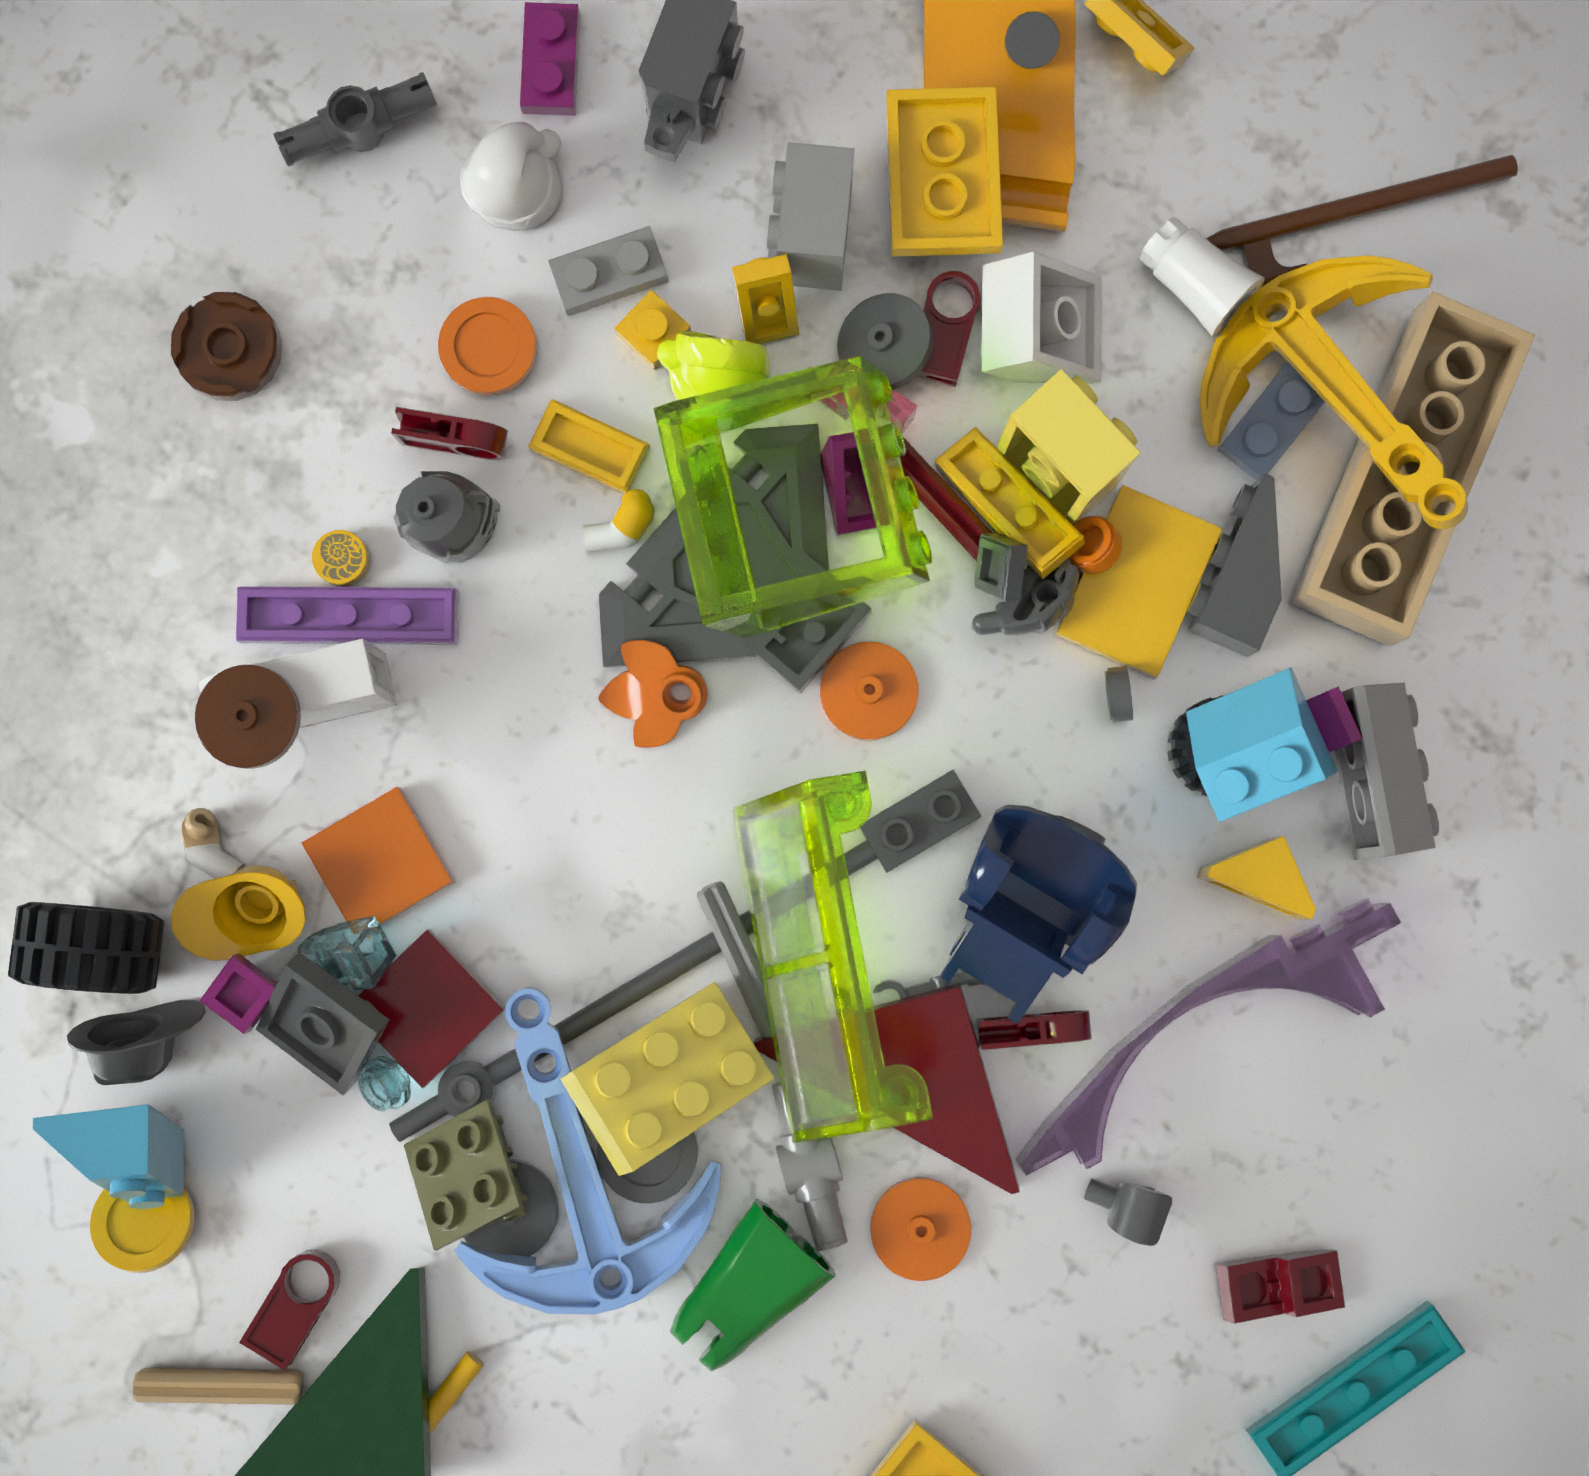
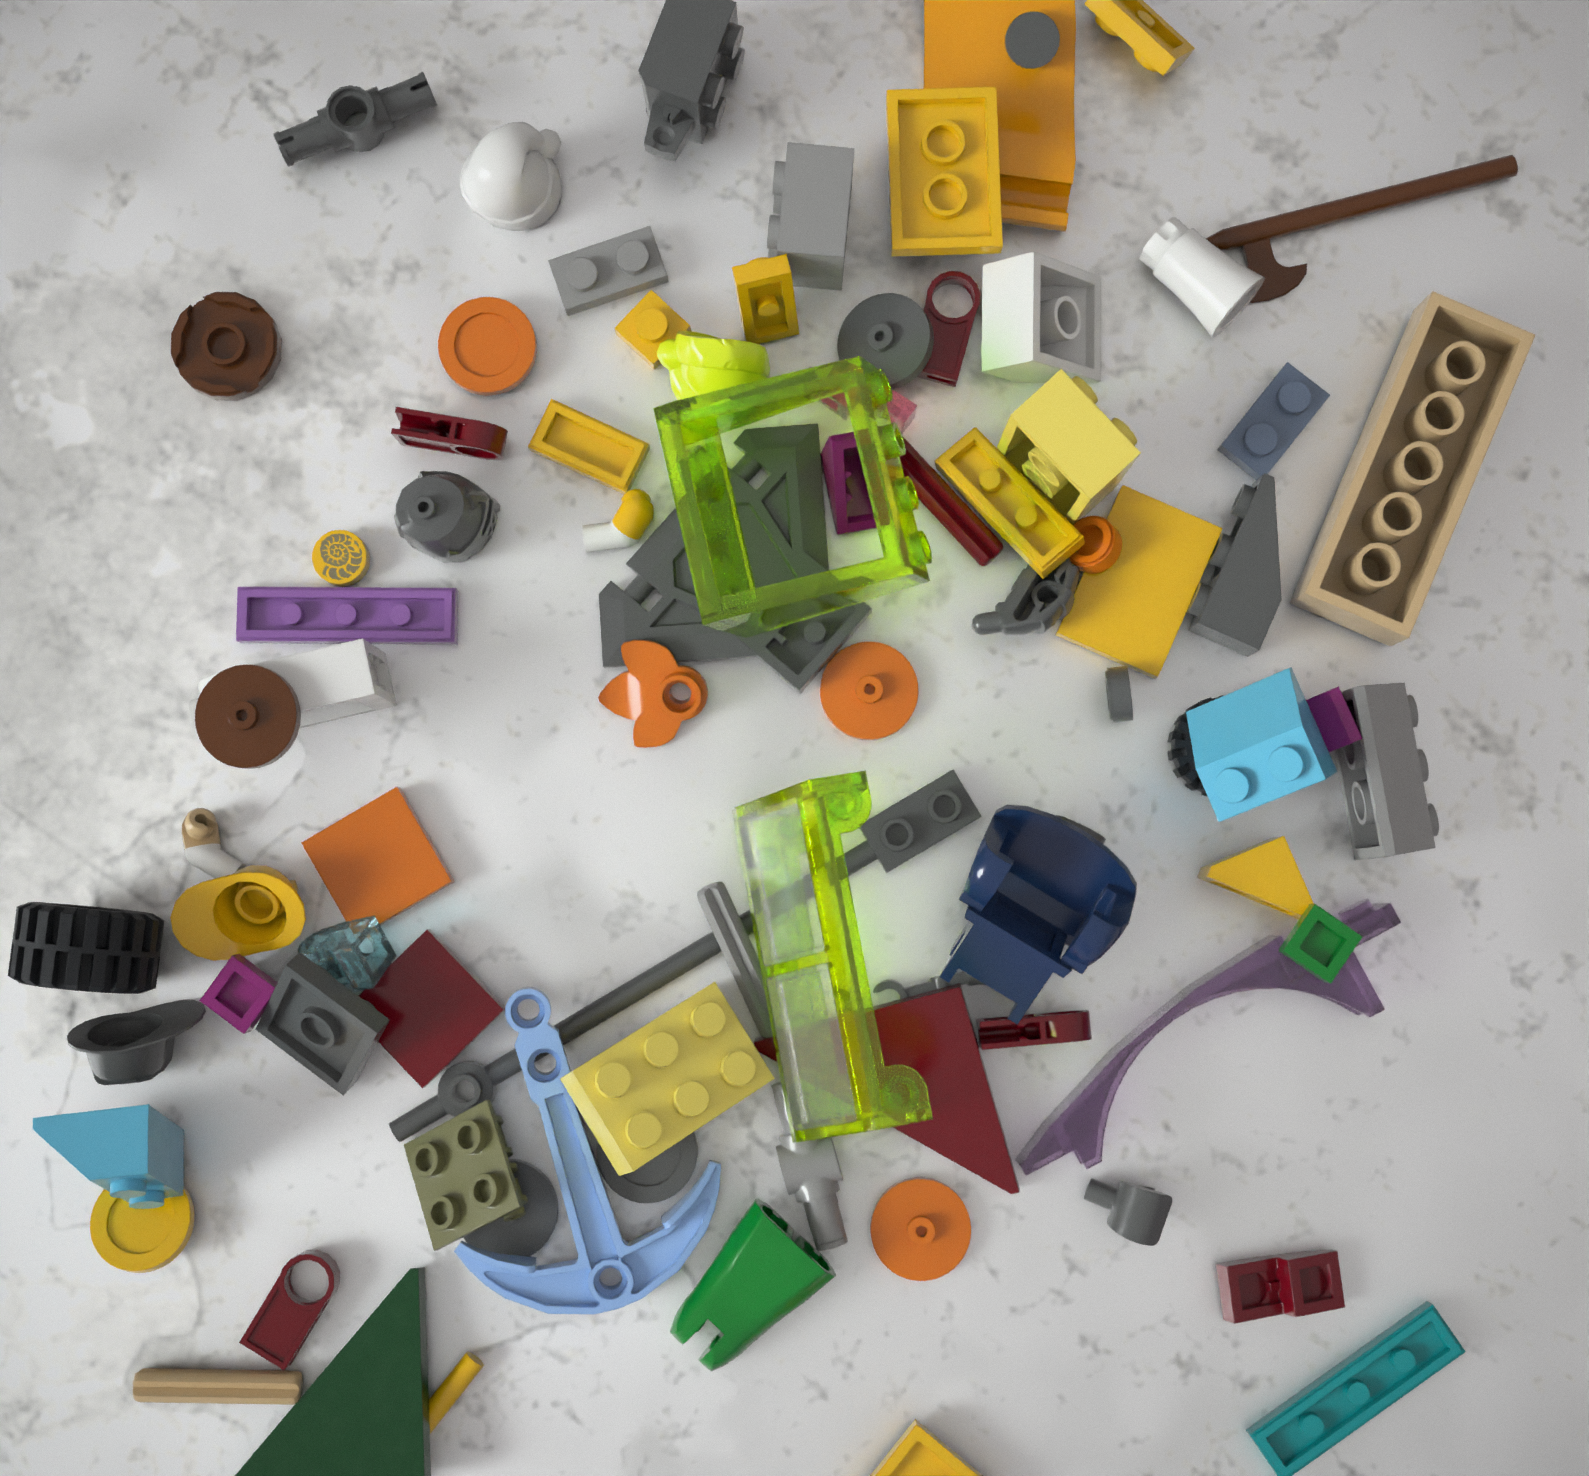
clear light blue plate [358,1056,411,1111] -> none
magenta plate [520,2,580,116] -> none
dark grey tile [974,533,1028,600] -> none
yellow piece [1200,255,1468,529] -> none
none -> green plate [1278,904,1362,984]

